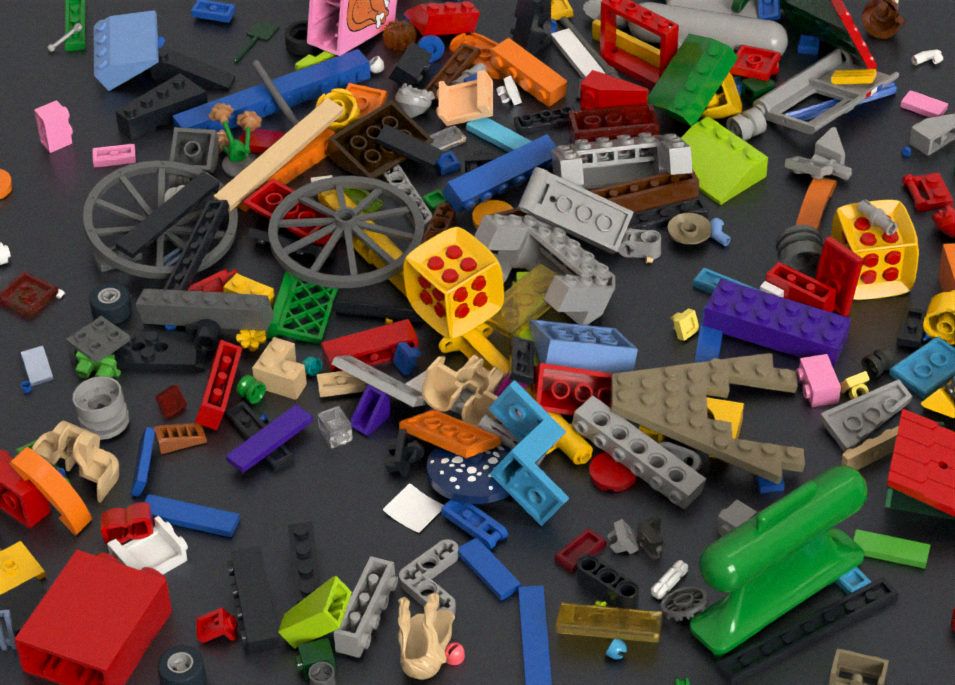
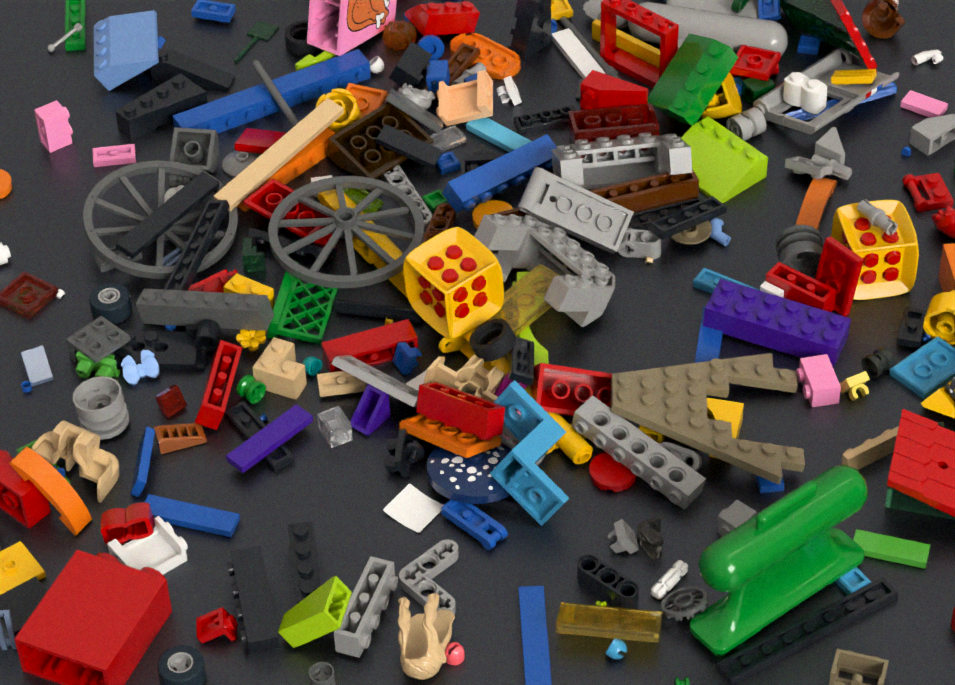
plant [208,103,262,162] -> none
dark green brick [295,638,336,681] -> none
blue tile [458,537,521,601] -> none
orange brick [490,38,568,107] -> none
medium blue slope [529,319,638,374] -> none
dark red tile [554,528,606,574] -> none
light yellow tile [670,308,700,341] -> none
light grey wing [819,379,912,452] -> none
none -> light blue piece [121,350,159,385]
none -> clear green bracket [242,237,266,272]
none -> dark grey tile [386,88,444,133]
none -> red brick [416,381,505,440]
none -> blue window [426,60,450,93]
none -> black tyre [469,318,516,362]
none -> black tile [648,196,727,240]
none -> white brick [783,72,827,114]

